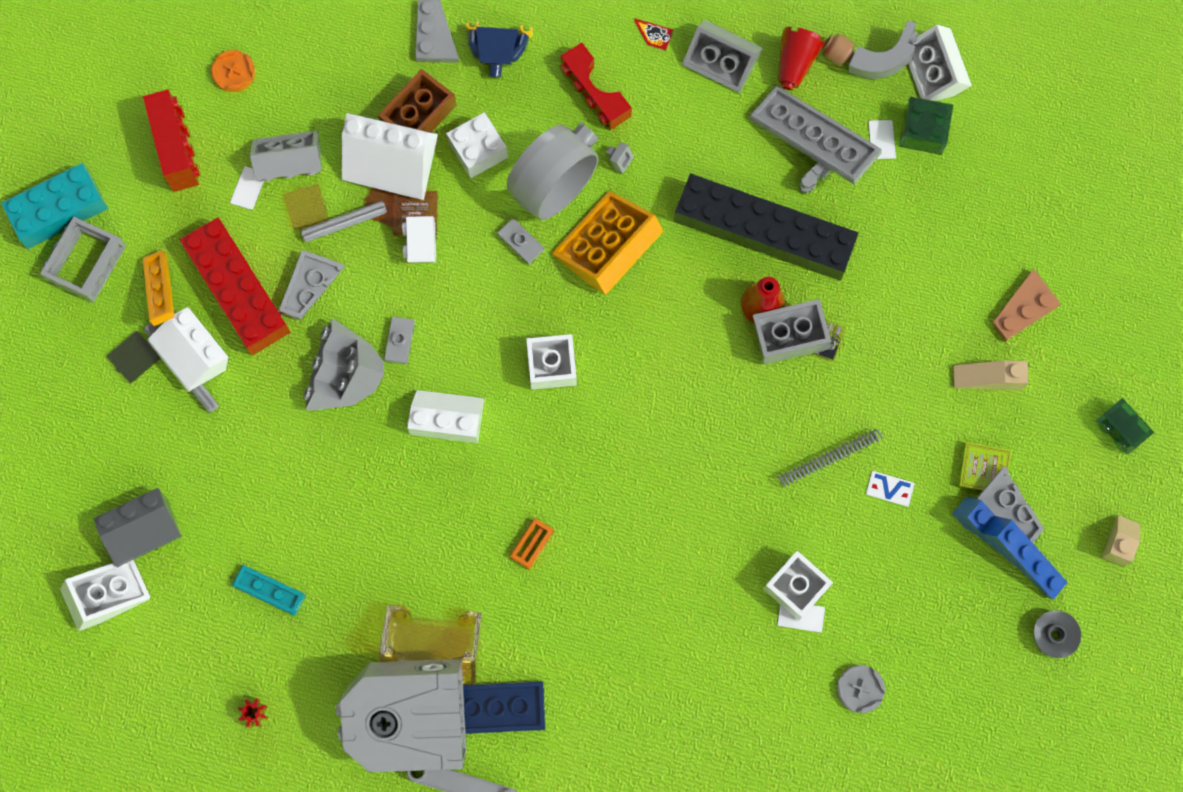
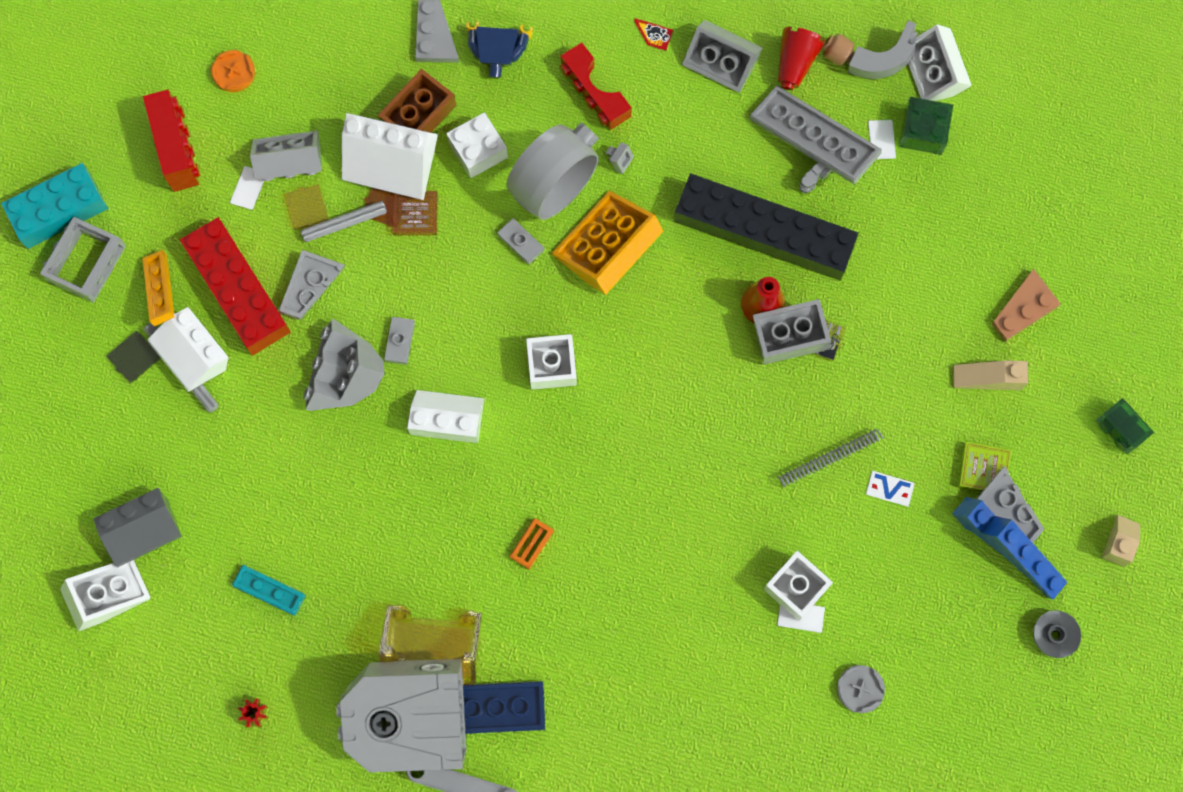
white brick [402,216,436,263] -> none

